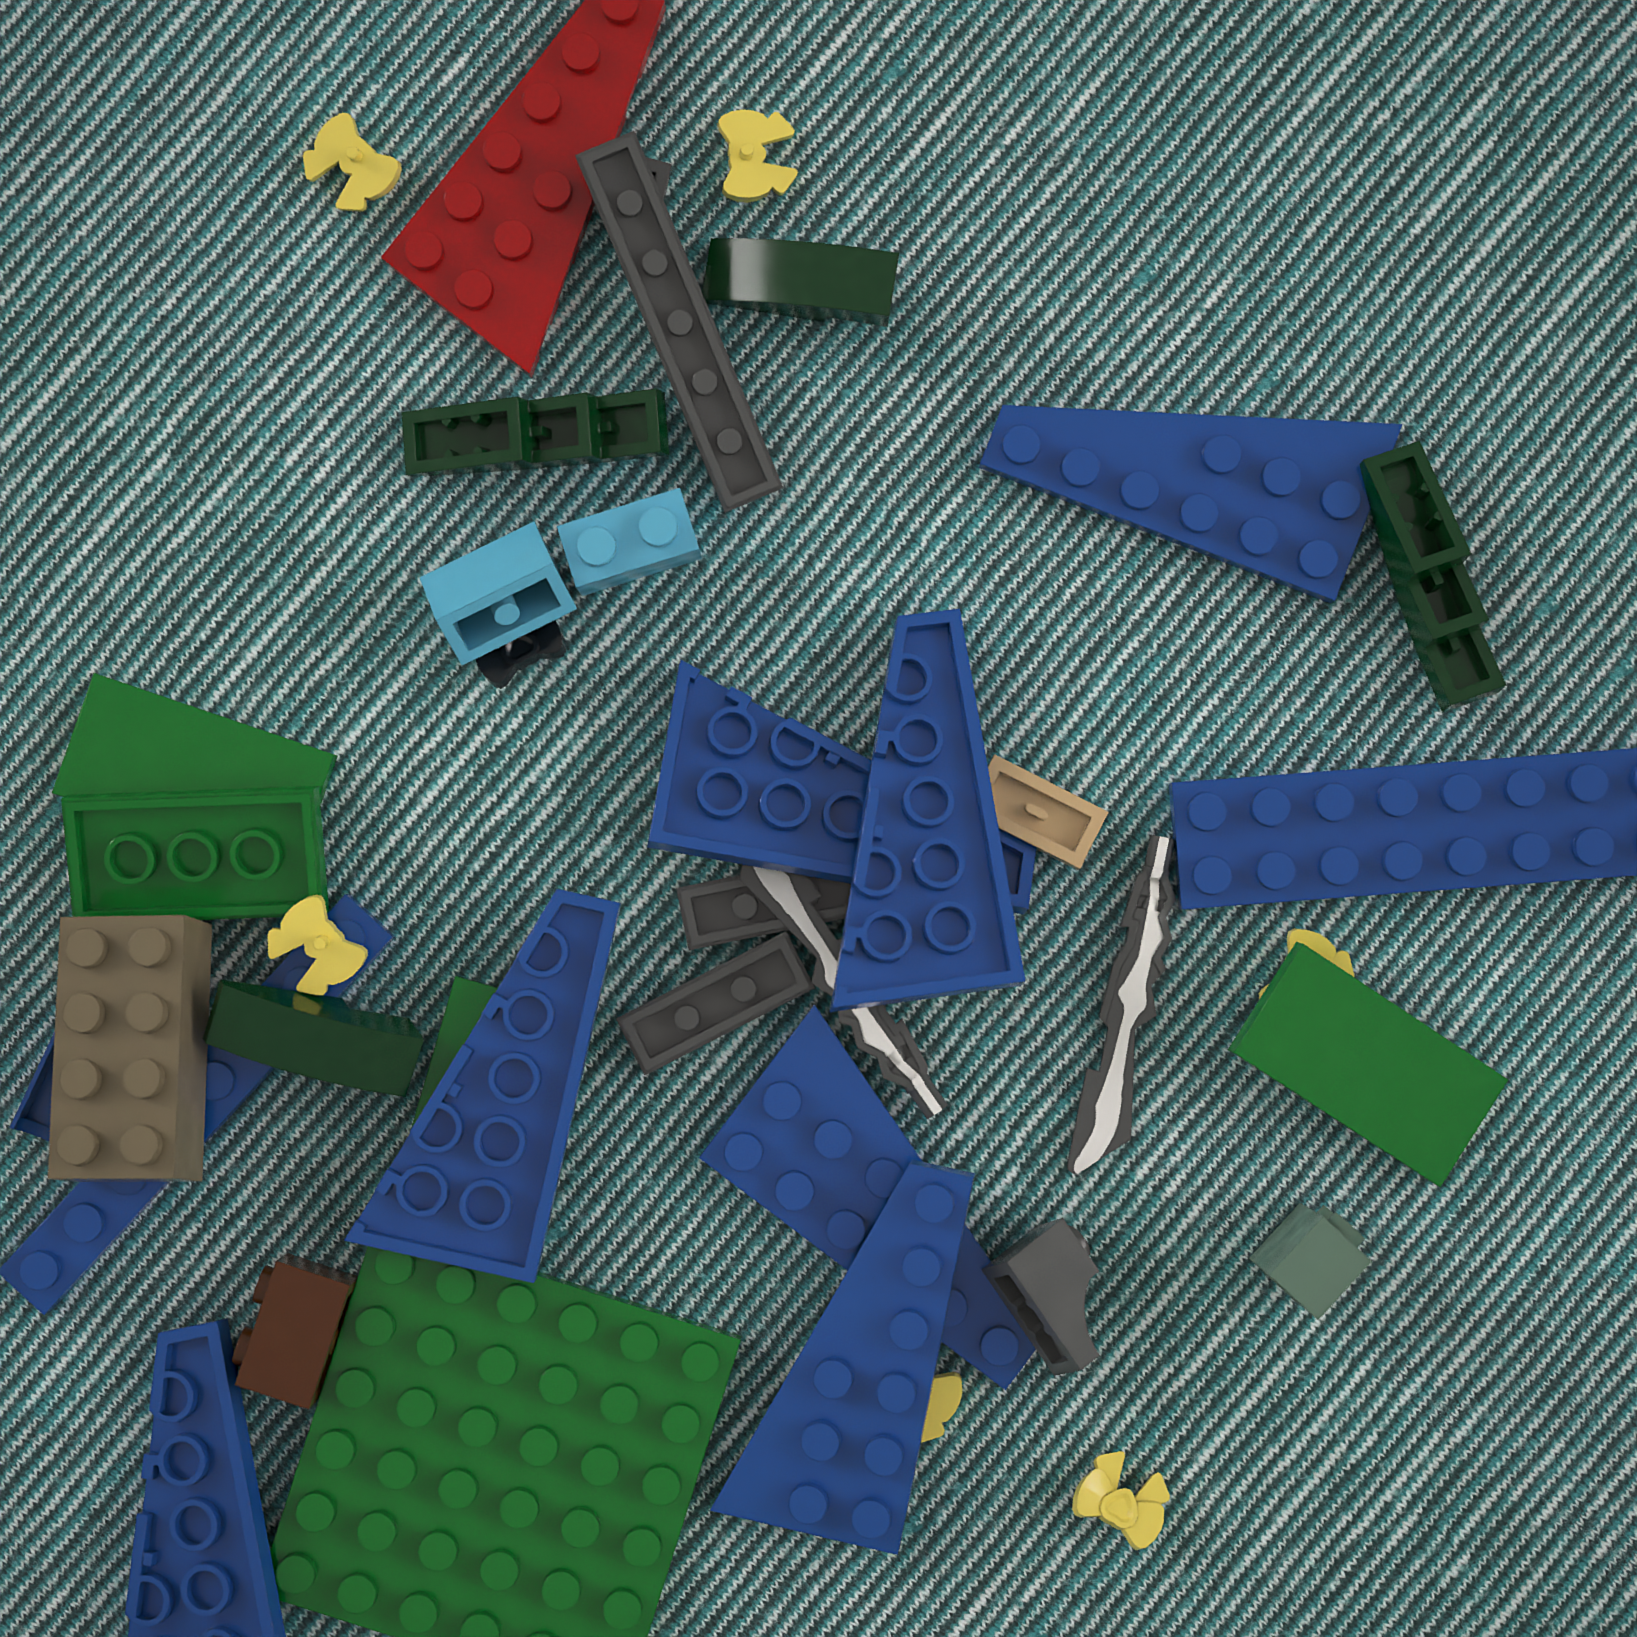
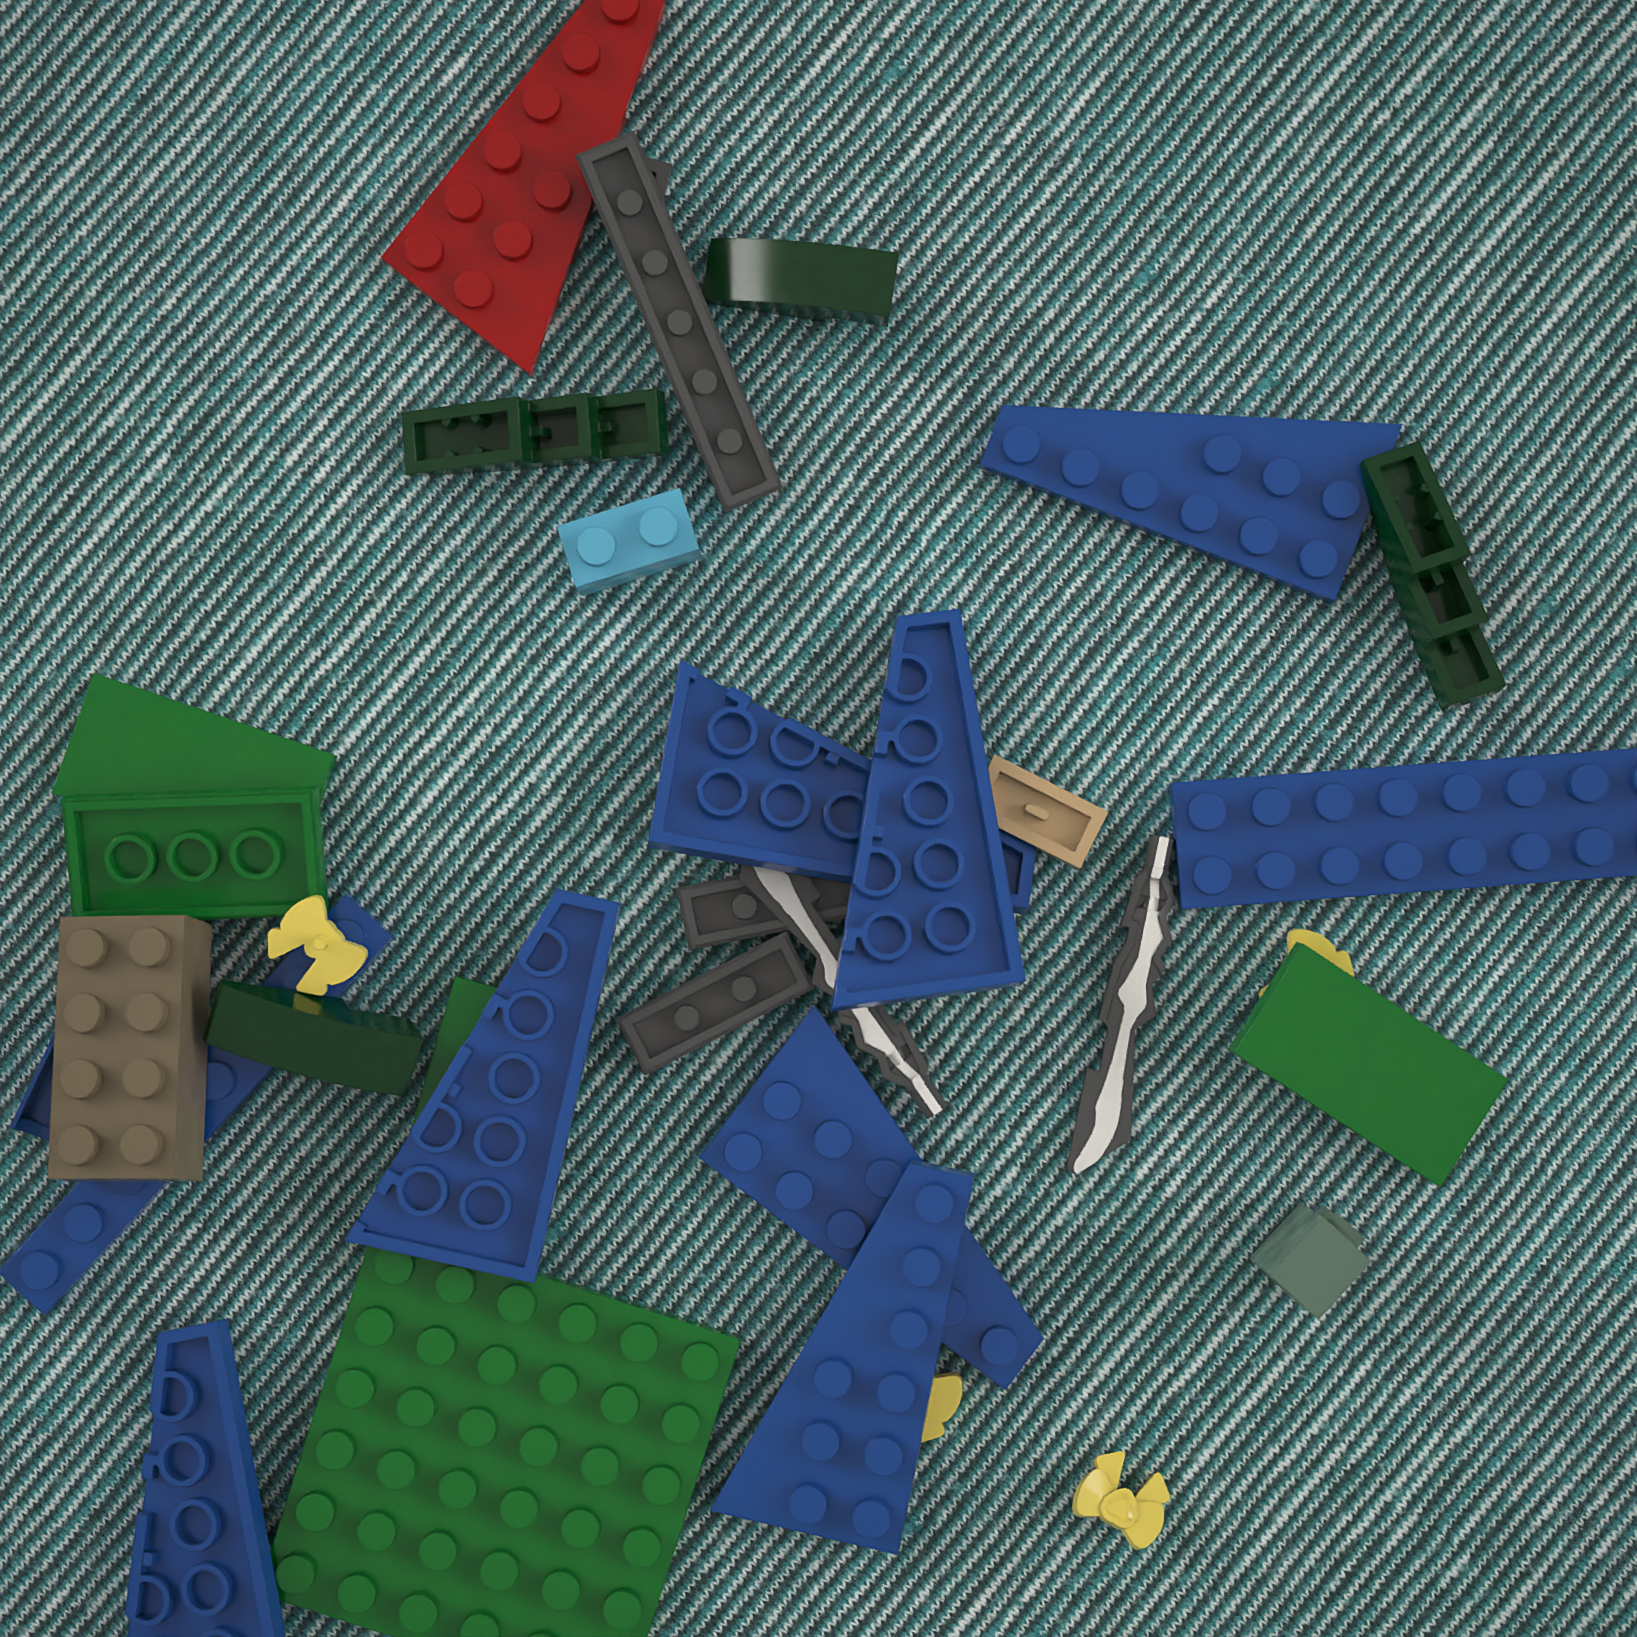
reddish brown brick [232,1253,358,1410] -> none
light yellow piece [303,113,402,212] -> none
medium azure brick [419,521,577,665] -> none
black piece [475,620,566,689] -> none
light yellow piece [717,109,798,203] -> none
dark grey arch [981,1218,1099,1376] -> none

